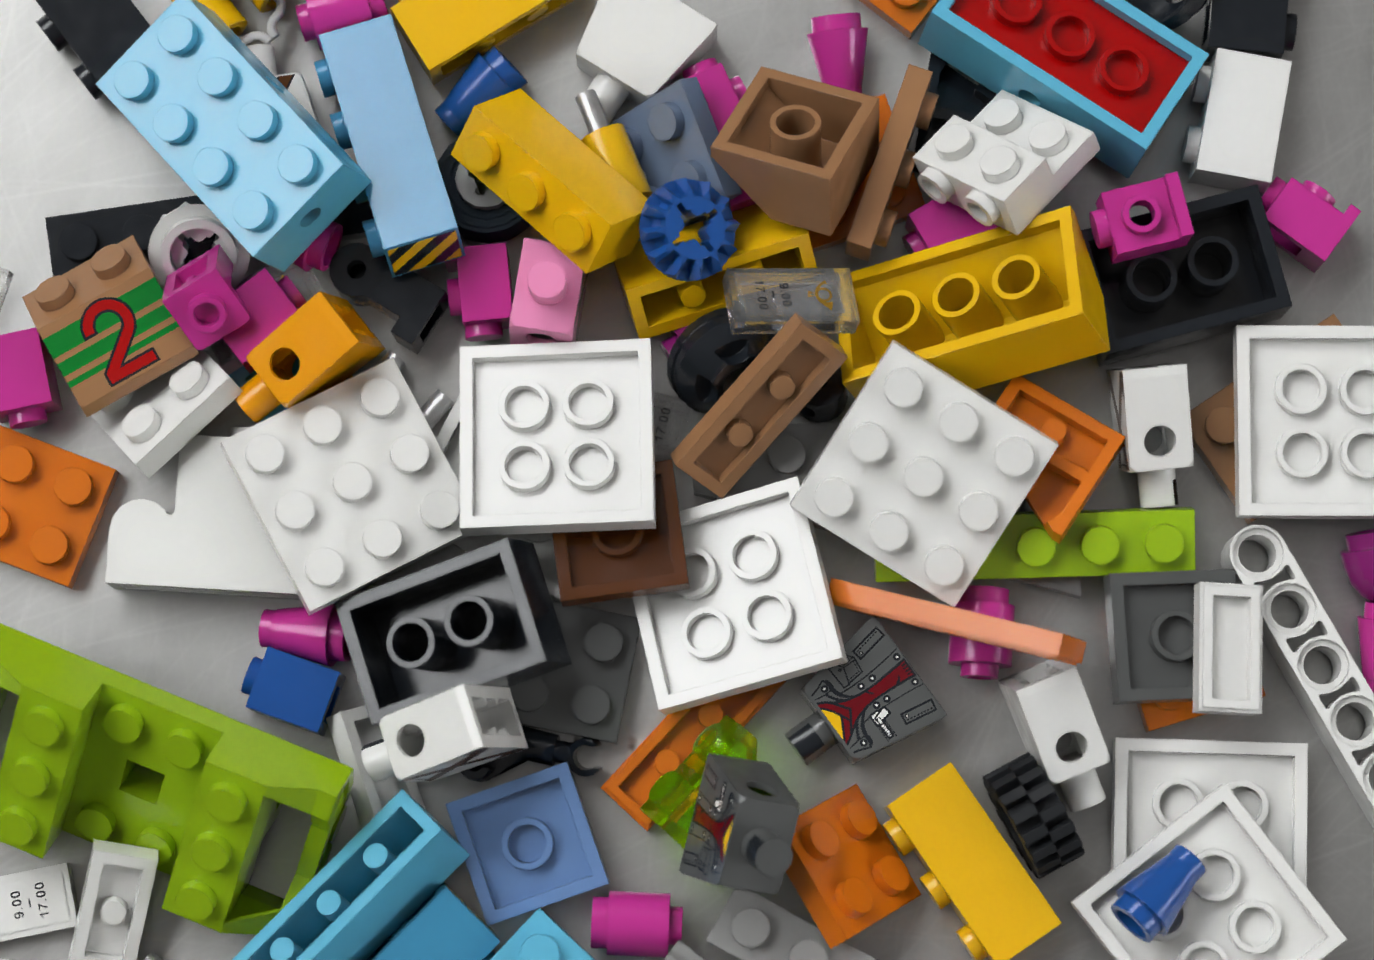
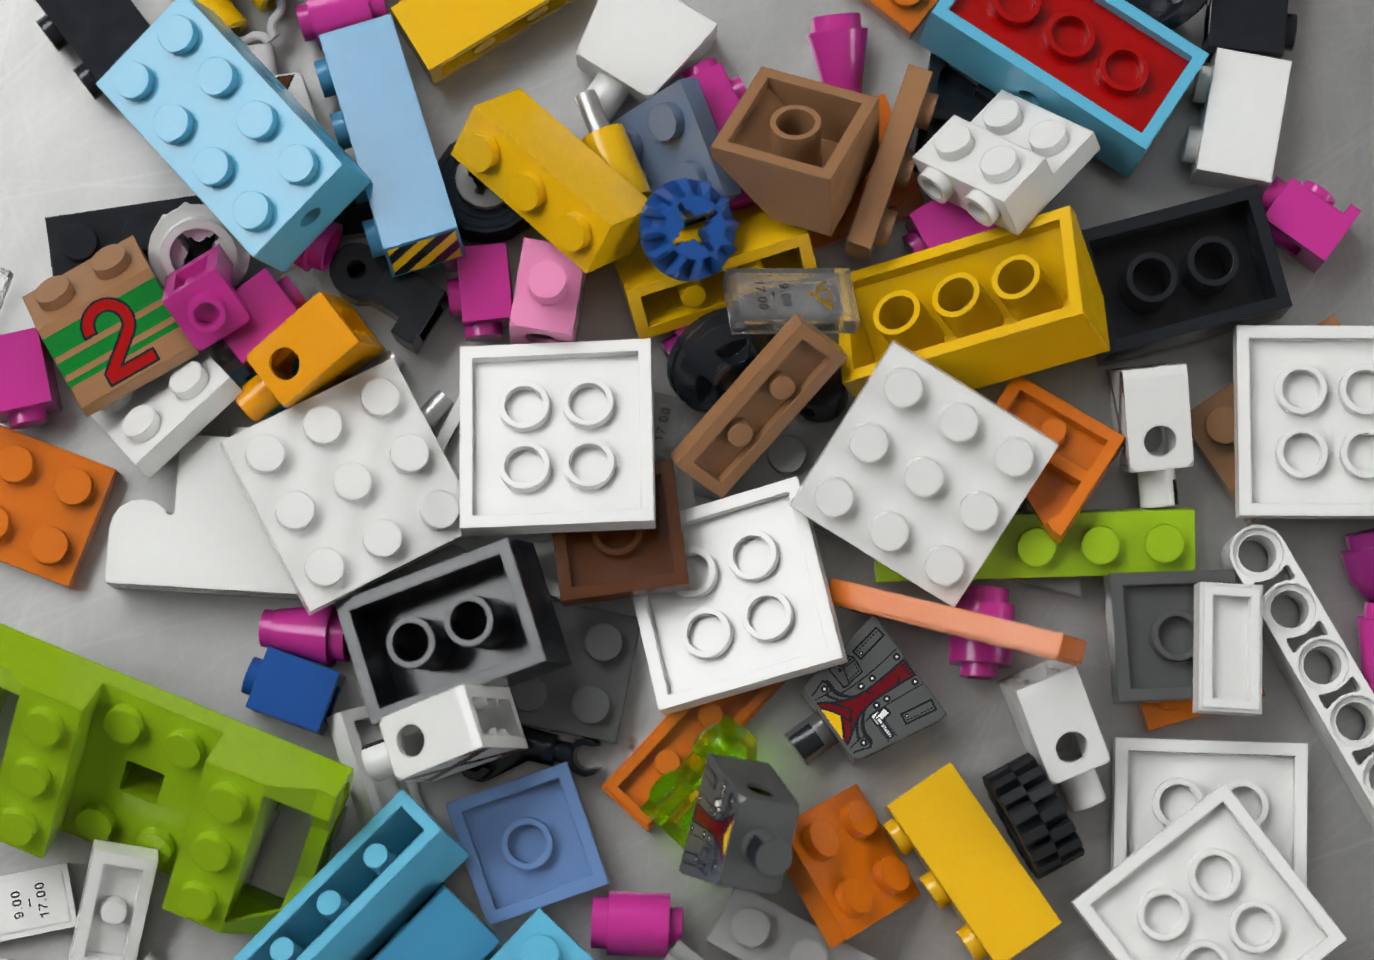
blue cone [434,45,528,137] -> none
dark pink brick [1089,171,1194,264] -> none
blue cone [1111,845,1206,943] -> none

